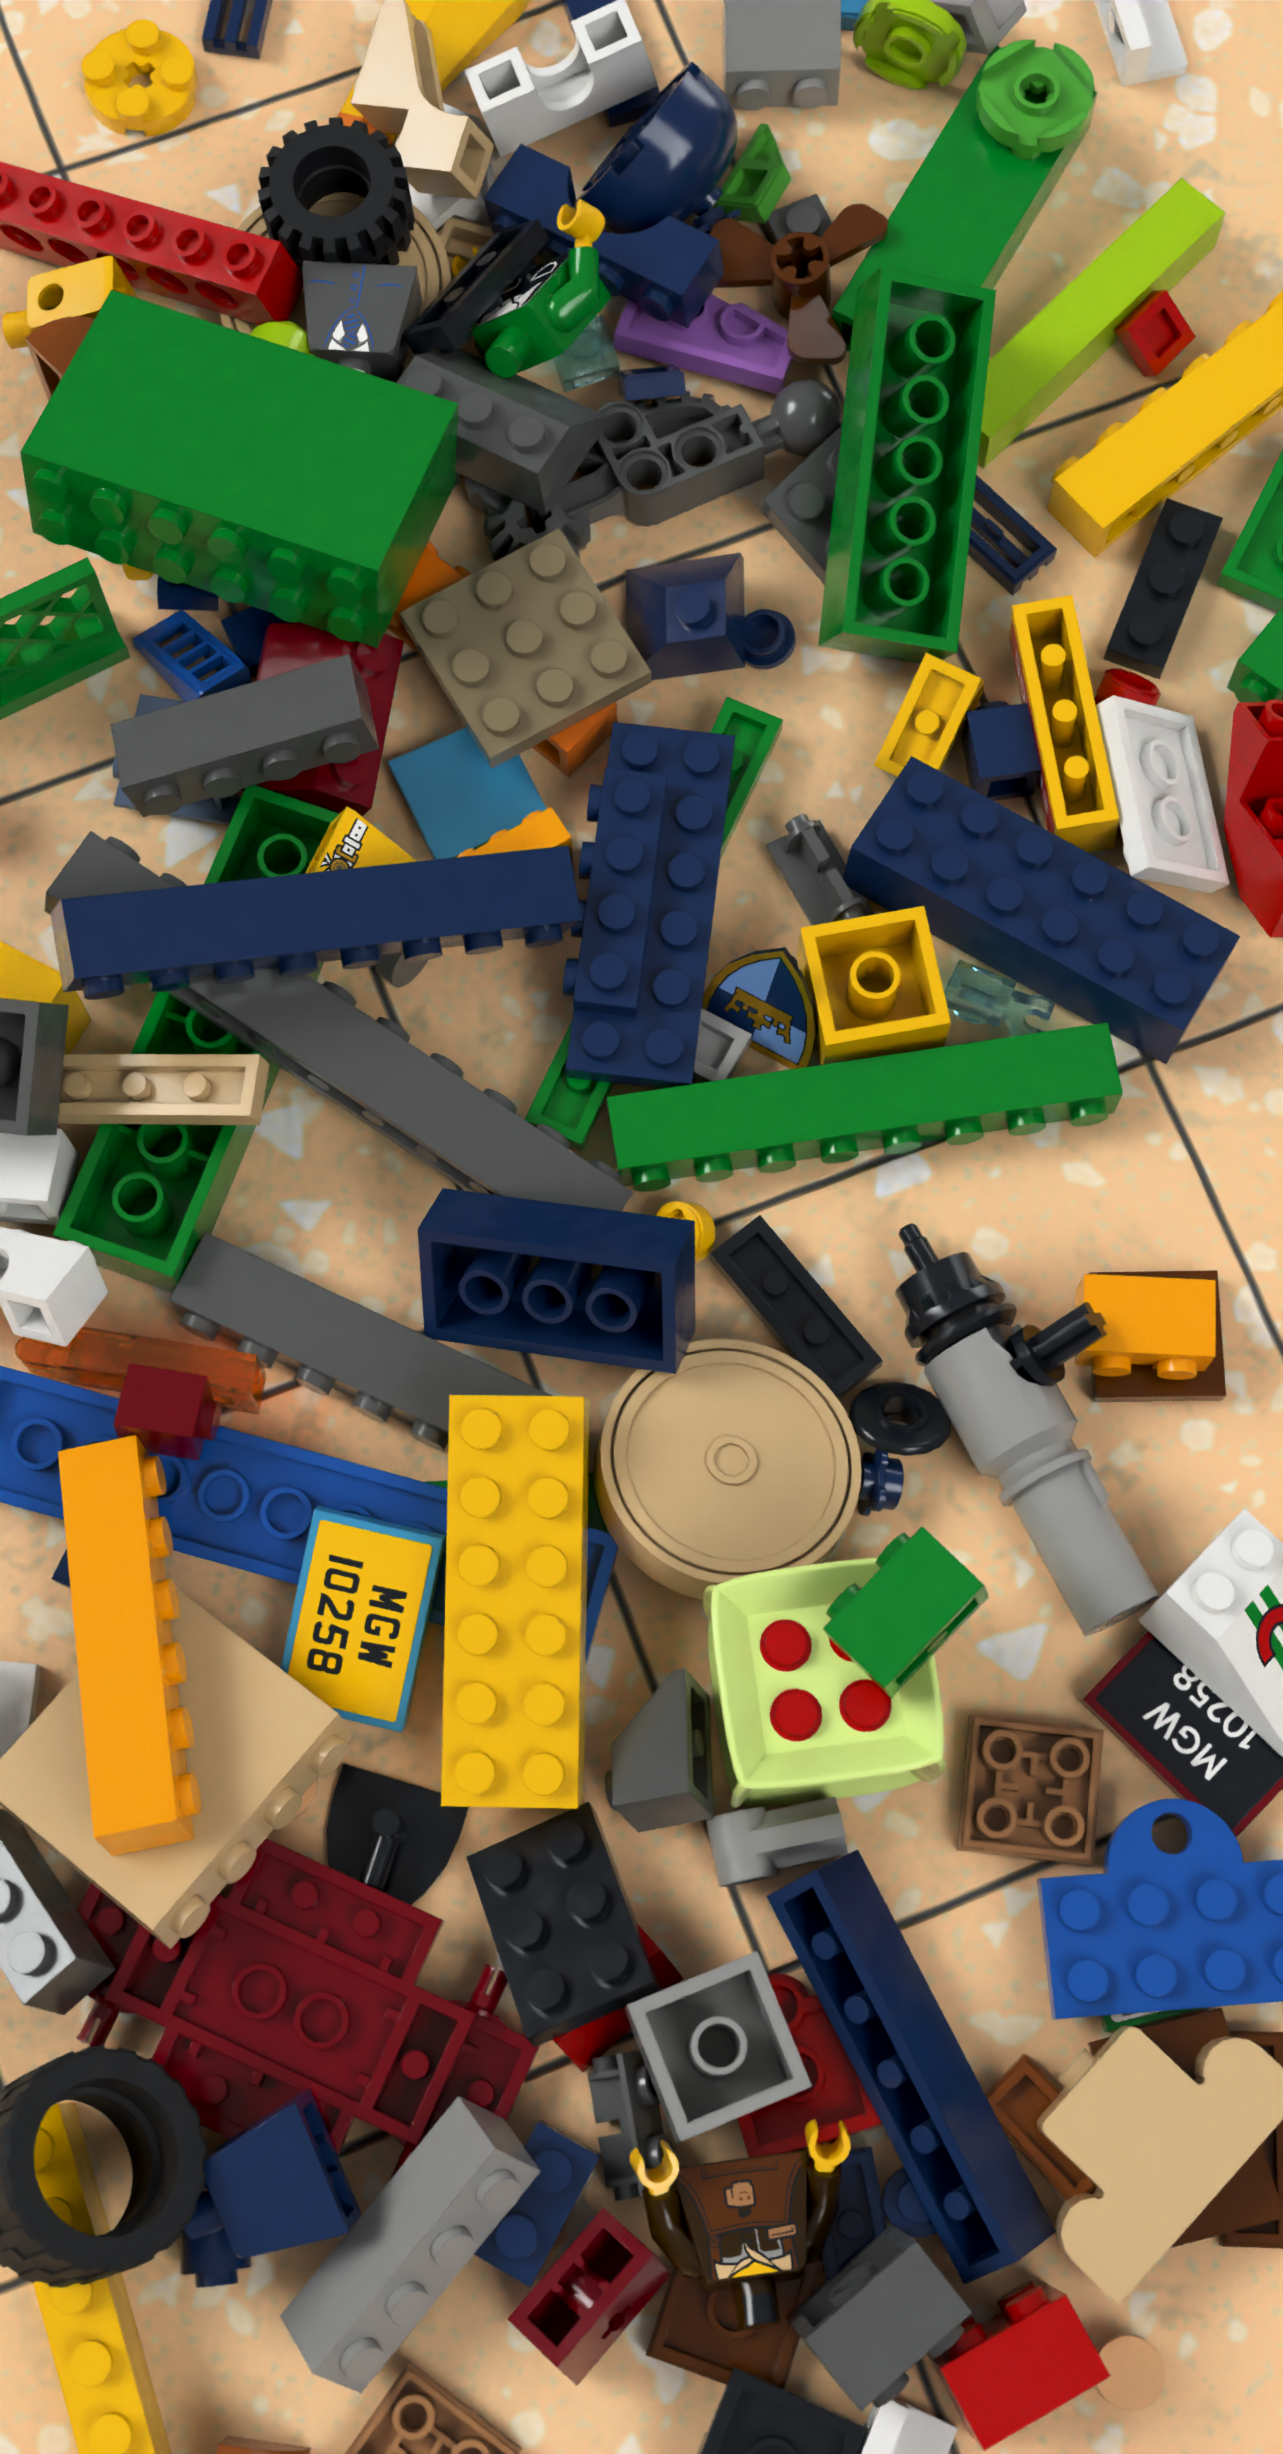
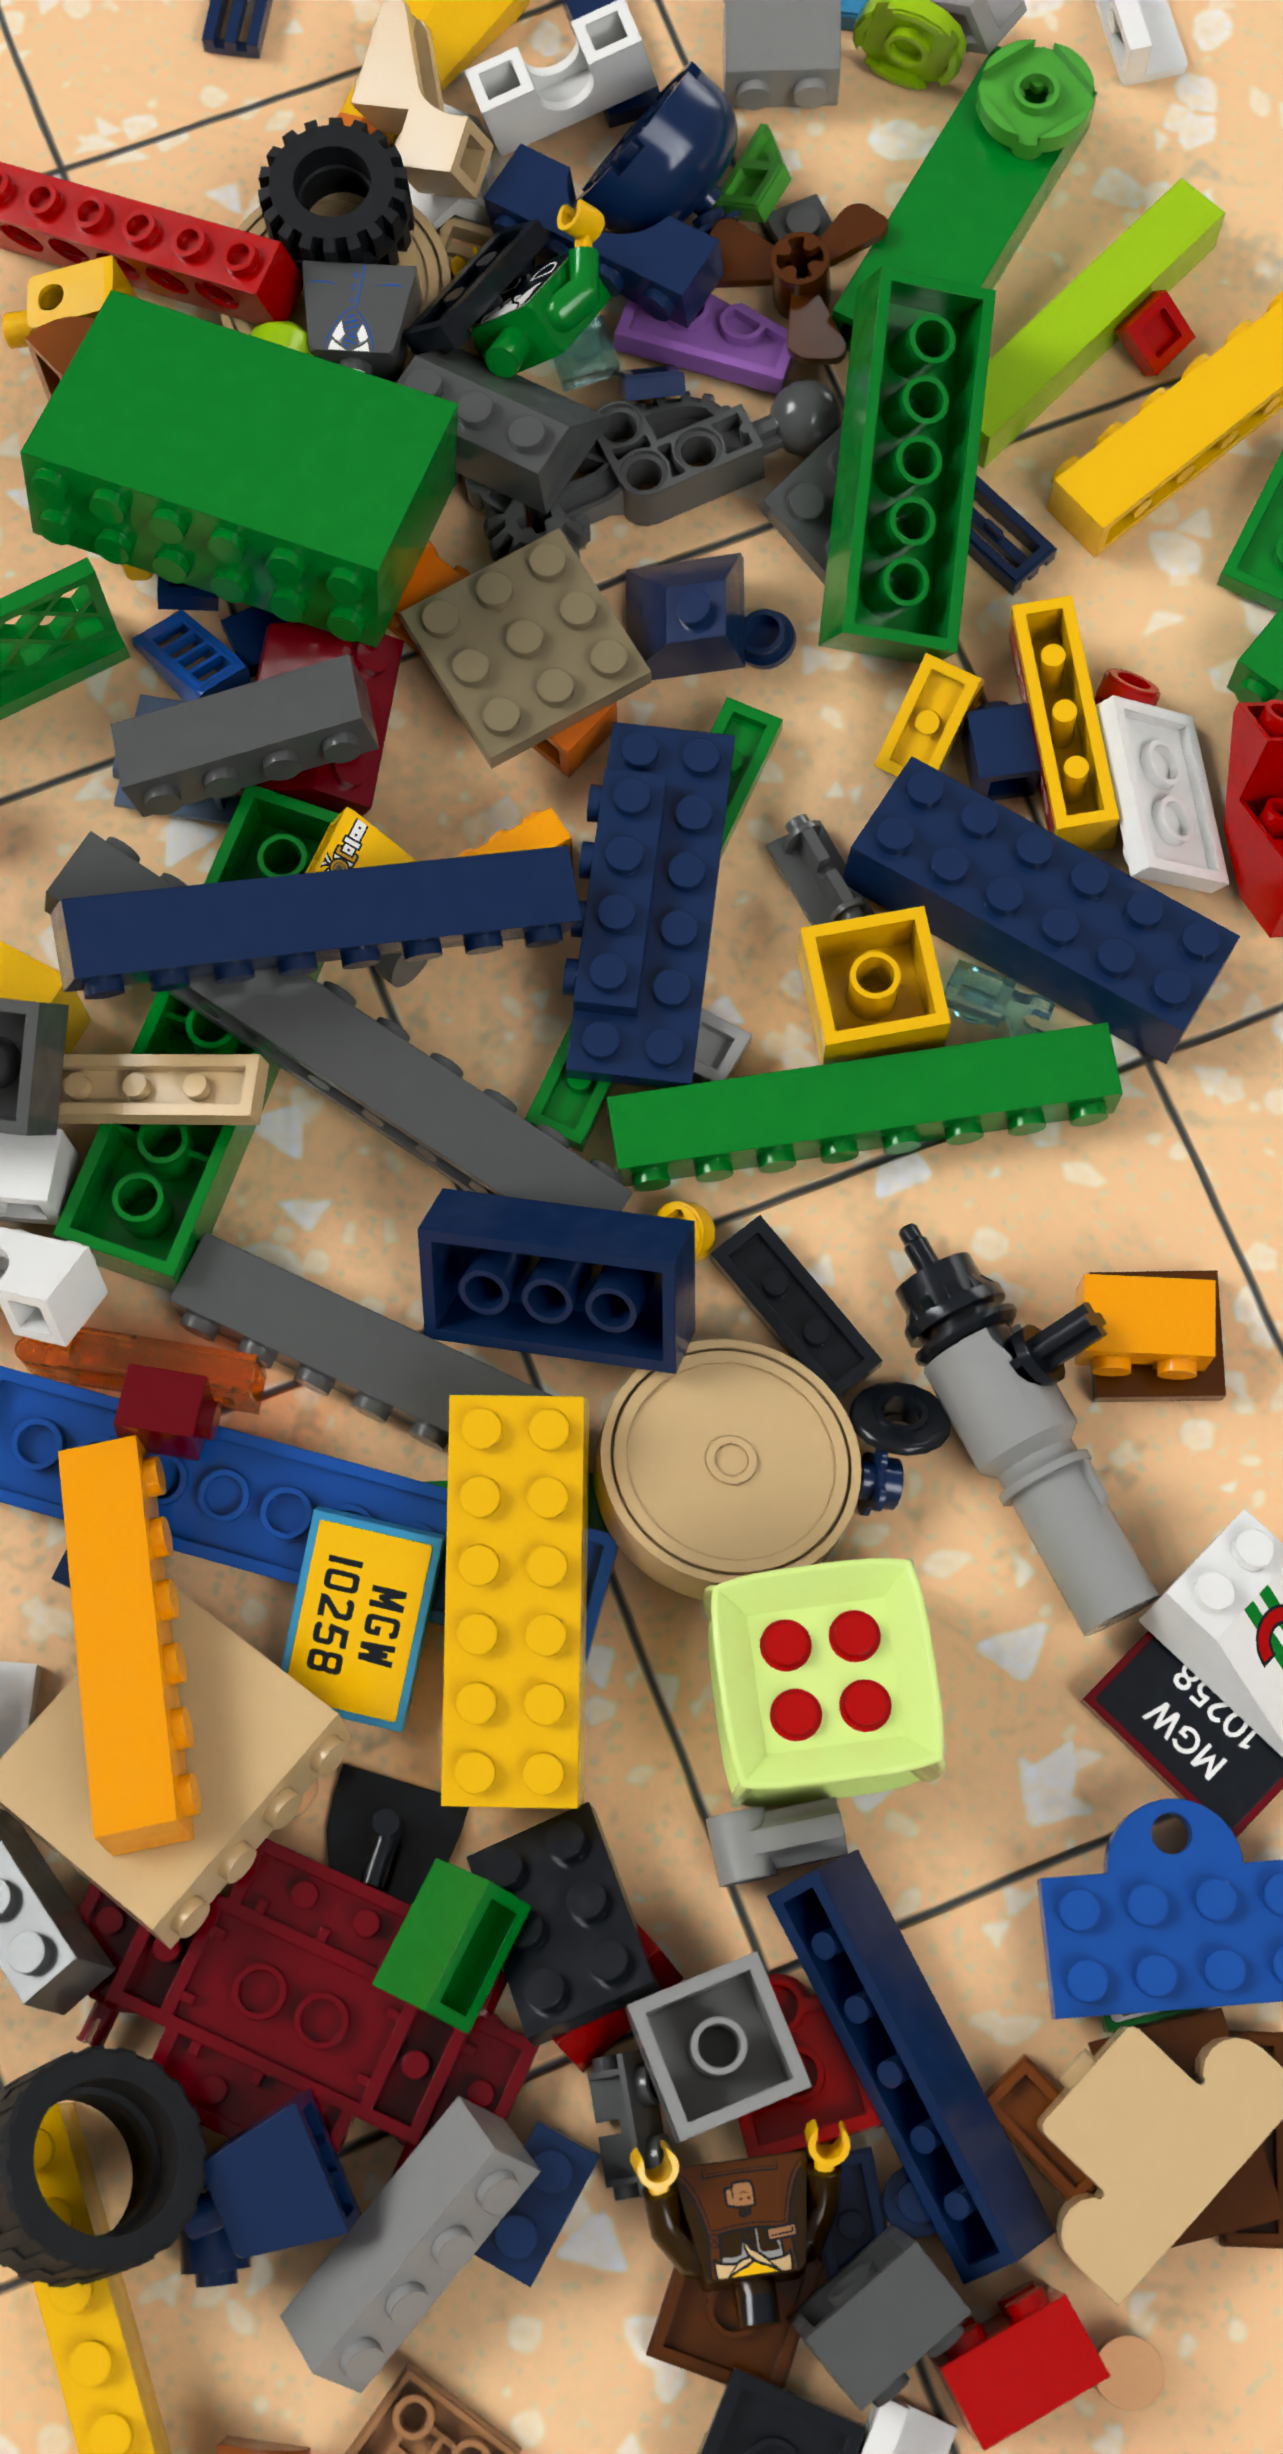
yellow plate [81,19,198,137] -> none
dark azure tile [388,728,546,860] -> none
dark red brick [507,2207,671,2386] -> none
dark grey slope [605,1668,713,1832] -> none
shield [702,947,818,1069] -> none
green brick [823,1526,989,1698] -> none
medium nougat tile [957,1714,1104,1867] -> none
black plate [1103,498,1223,680] -> none
none -> green brick [372,1858,532,2034]

